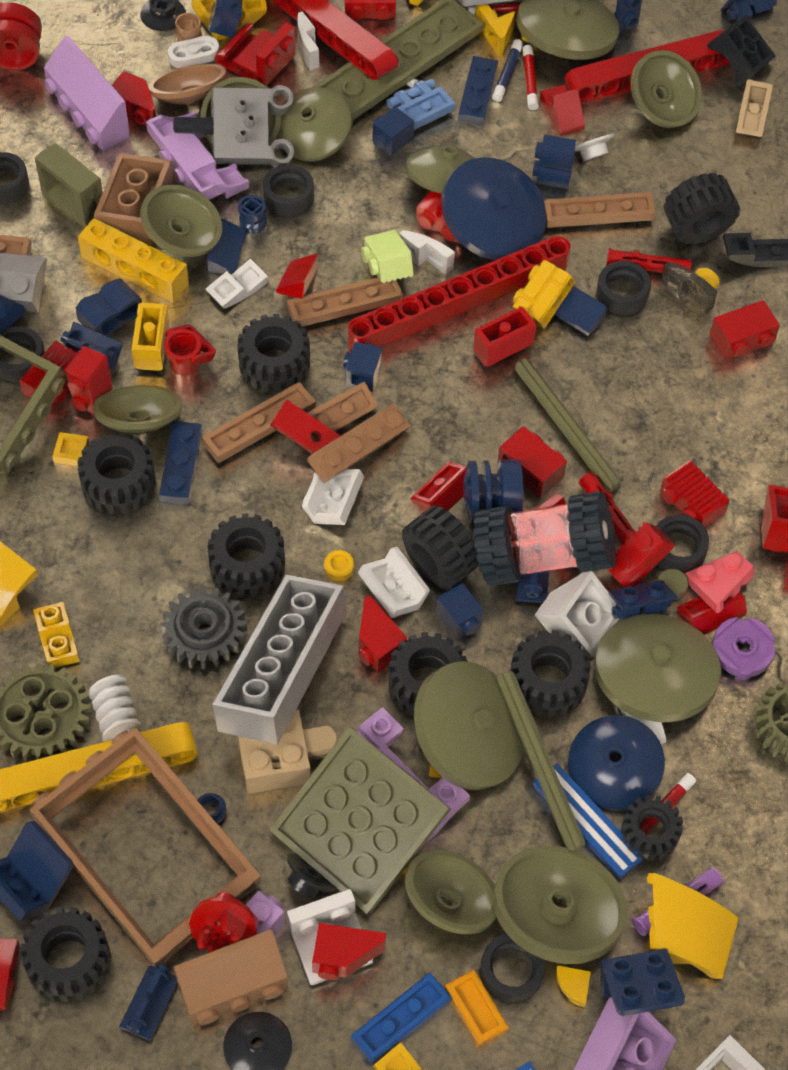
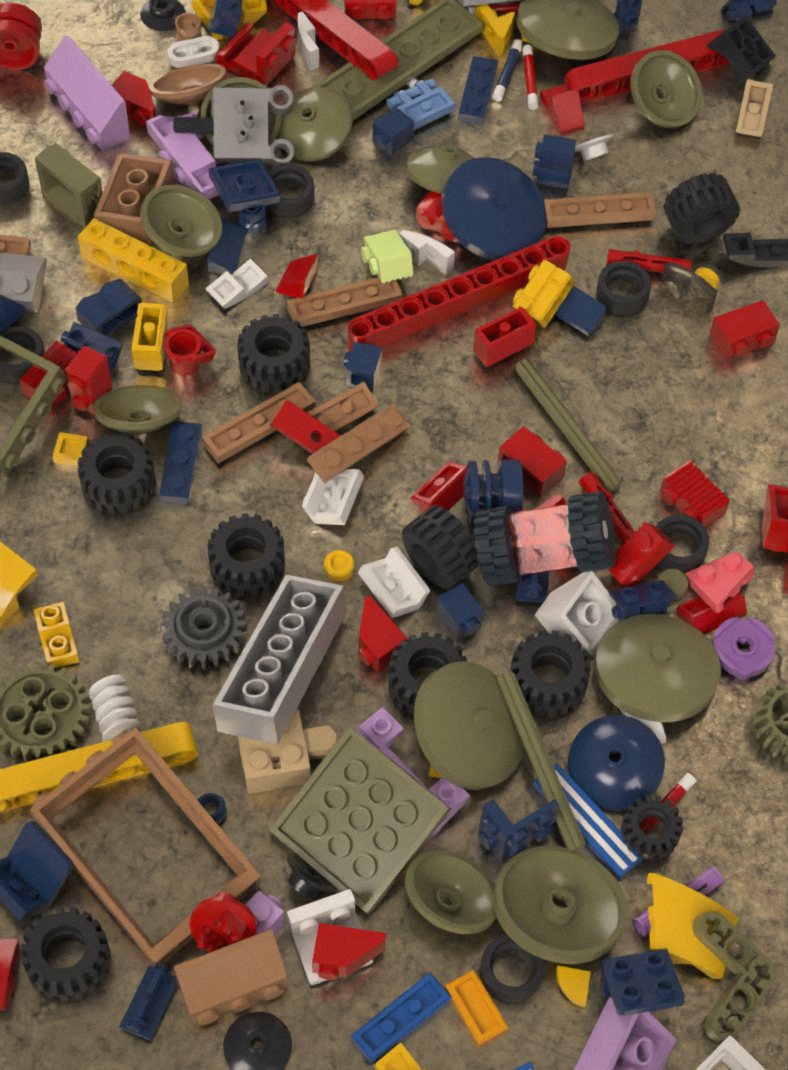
none -> dark blue tile [209,159,281,212]
none -> dark blue bracket [478,799,559,862]
none -> olive beam [692,911,776,1042]

